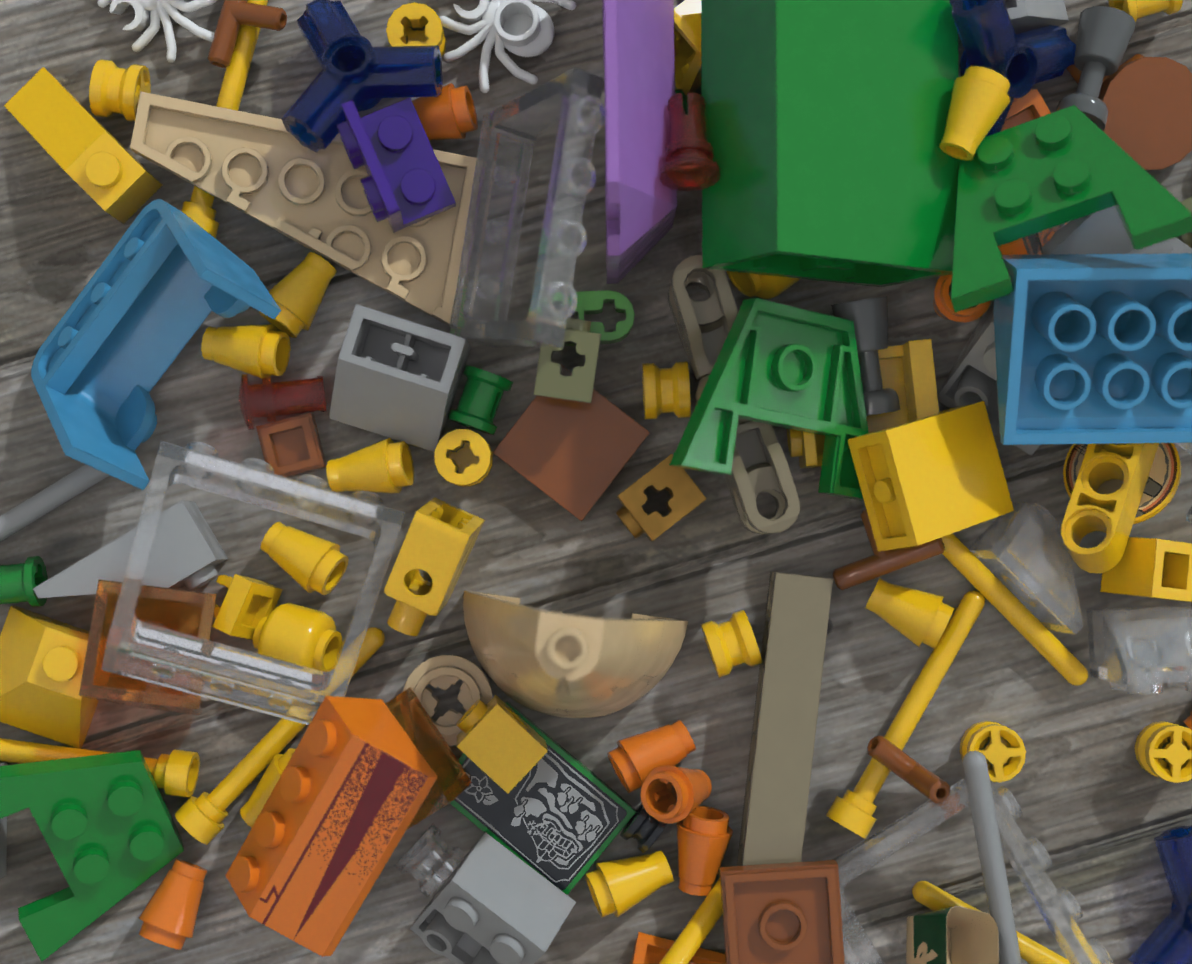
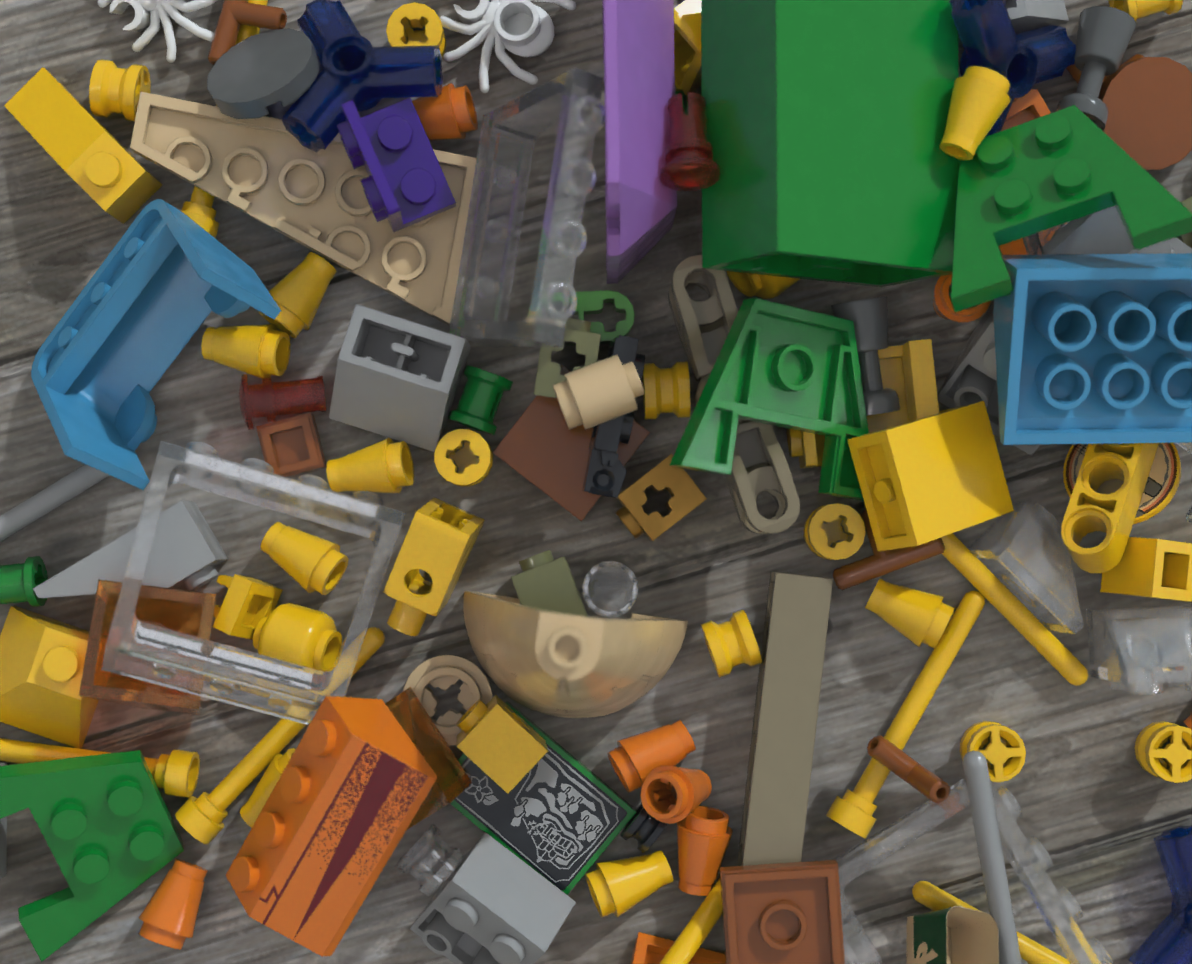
none -> dark grey tile [207,28,320,119]
none -> olive brick [511,550,589,617]
none -> tan brick [552,355,644,430]
none -> black hinge [582,335,645,497]
none -> clear wheel [582,561,639,618]
none -> yellow wheel [803,503,866,560]

